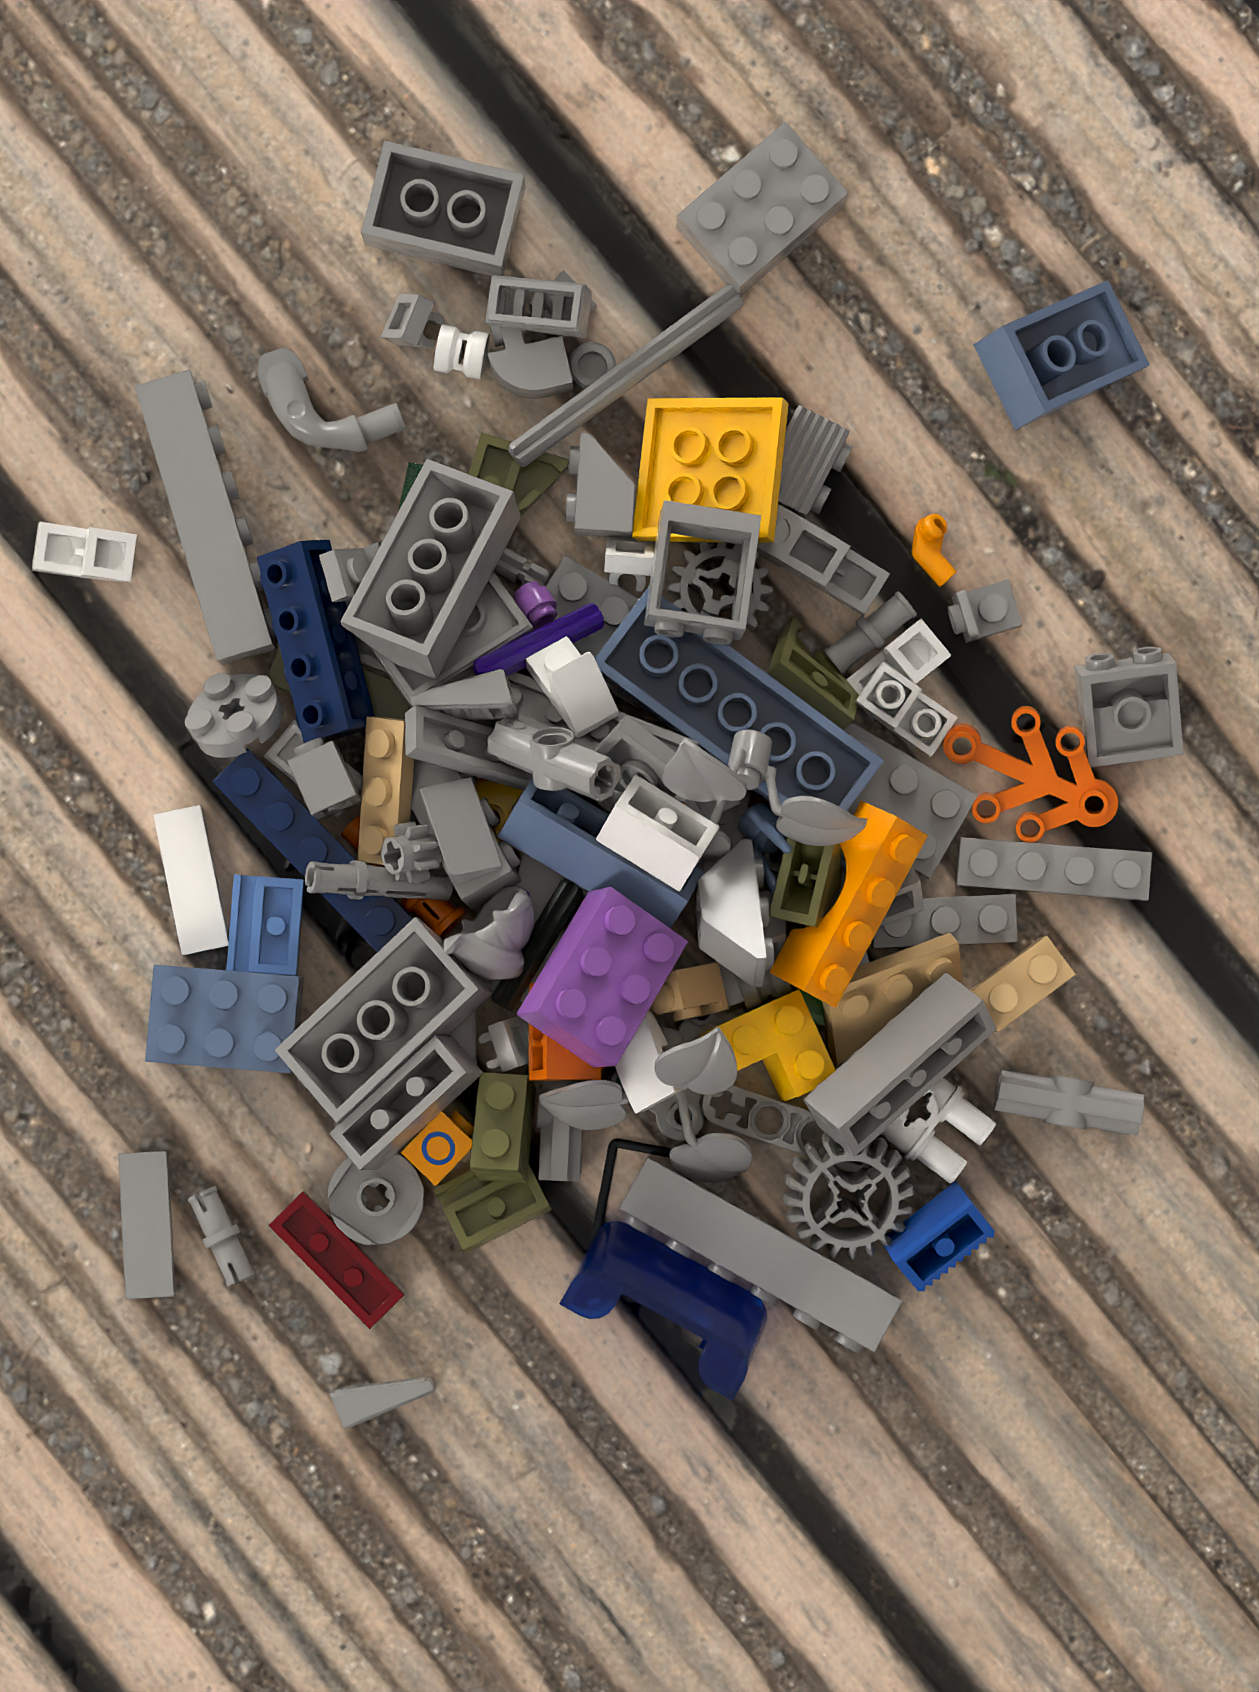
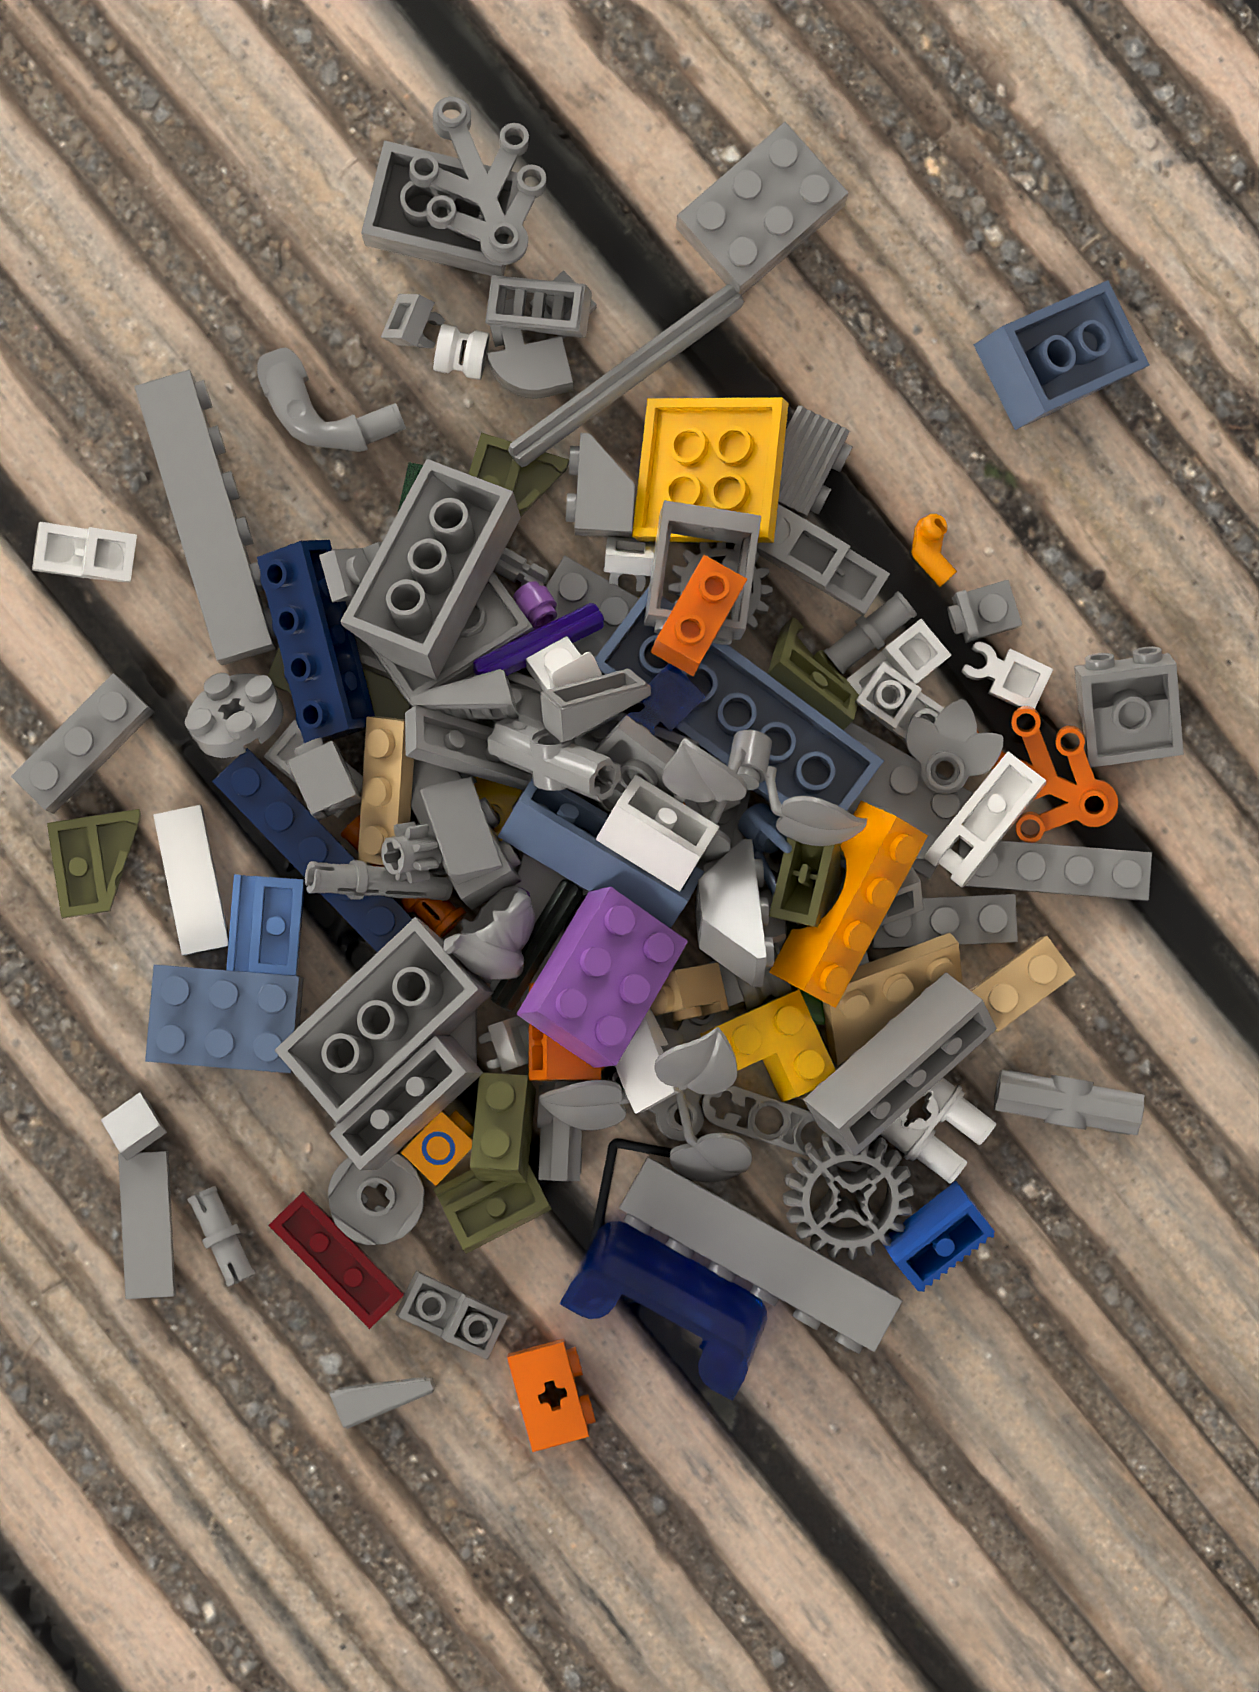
light grey tile [569,342,616,390] -> none
none -> light grey brick [11,673,154,814]
none -> olive wing [47,809,141,919]
none -> tile [101,1092,167,1161]
none -> light grey slope [395,1270,508,1360]
none -> light grey plant [410,97,546,265]
none -> orange brick [507,1338,596,1452]
none -> light grey slope [540,669,651,742]
none -> clear blue plate [621,663,706,736]
none -> orange brick [650,555,747,677]
none -> light grey plate [906,699,1004,794]
none -> white plate [924,751,1046,888]
none -> white plate [961,642,1053,709]

